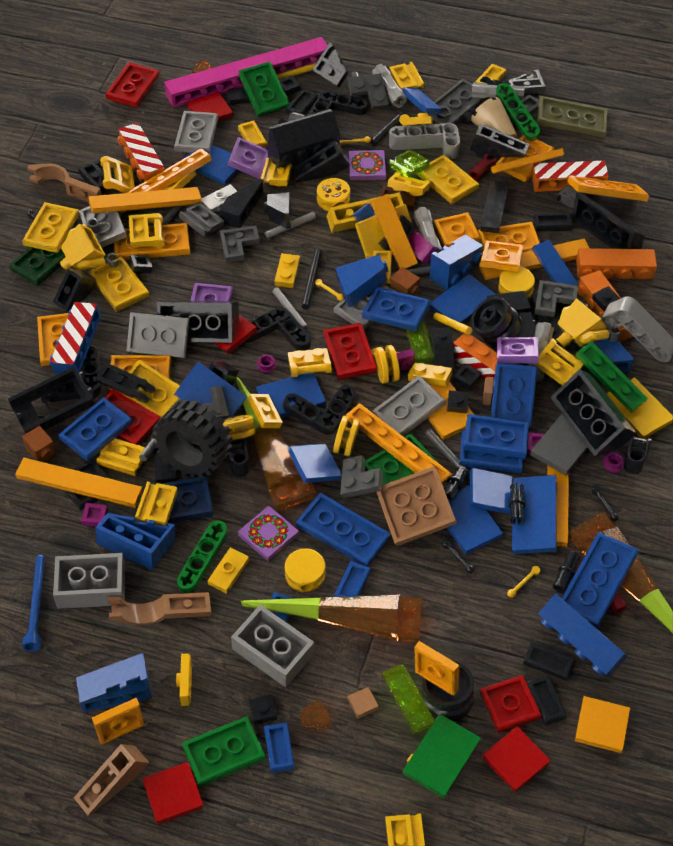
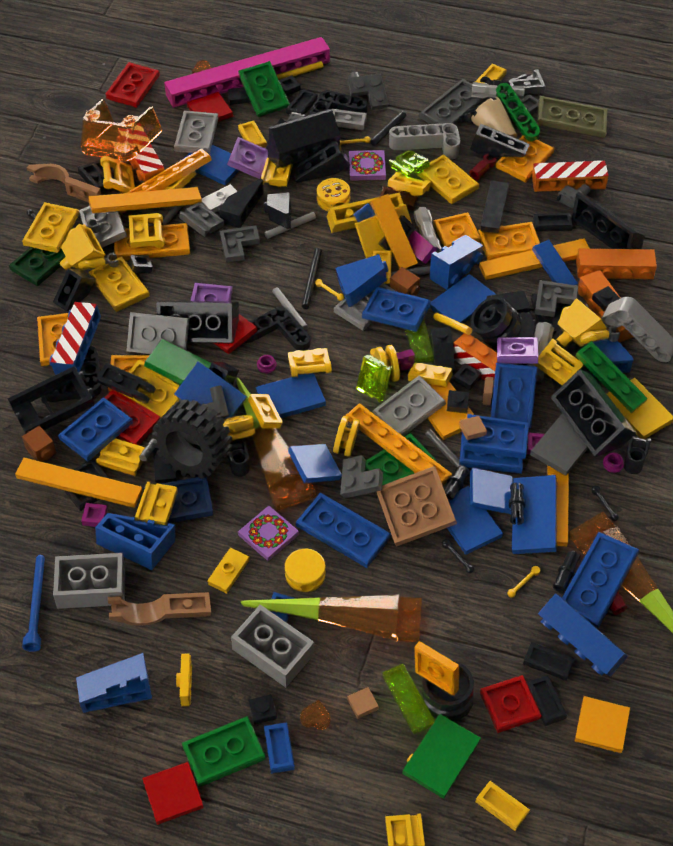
medium nougat slope [74,744,149,816] -> none
light orange tile [92,698,145,745] -> none
green beam [177,520,228,594] -> none
yellow plate [274,253,300,288] -> none
black beam [282,385,356,434] -> none
wing [312,42,349,88] -> none
red plate [323,323,377,380] -> none
blue tile [334,561,371,607] -> none
light grey axle [372,64,407,108] -> none
yellow plate [389,62,424,90] -> none
yellow plate [399,113,433,126] -> none
blue tile [402,87,441,115] -> none
light orange tile [480,241,523,272] -> none
red tile [482,726,551,793] -> none
light orange tile [491,148,564,174] -> none
yellow head [498,267,535,299] -> none
light orange tile [568,175,649,202] -> none
none -> clear orange windscreen [80,99,163,161]
none -> green tile [144,339,211,384]
none -> light grey plate [332,109,367,130]
none -> clear neon green plate [356,354,392,402]
none -> medium nougat tile [459,416,487,440]
none -> yellow tile [475,781,530,831]

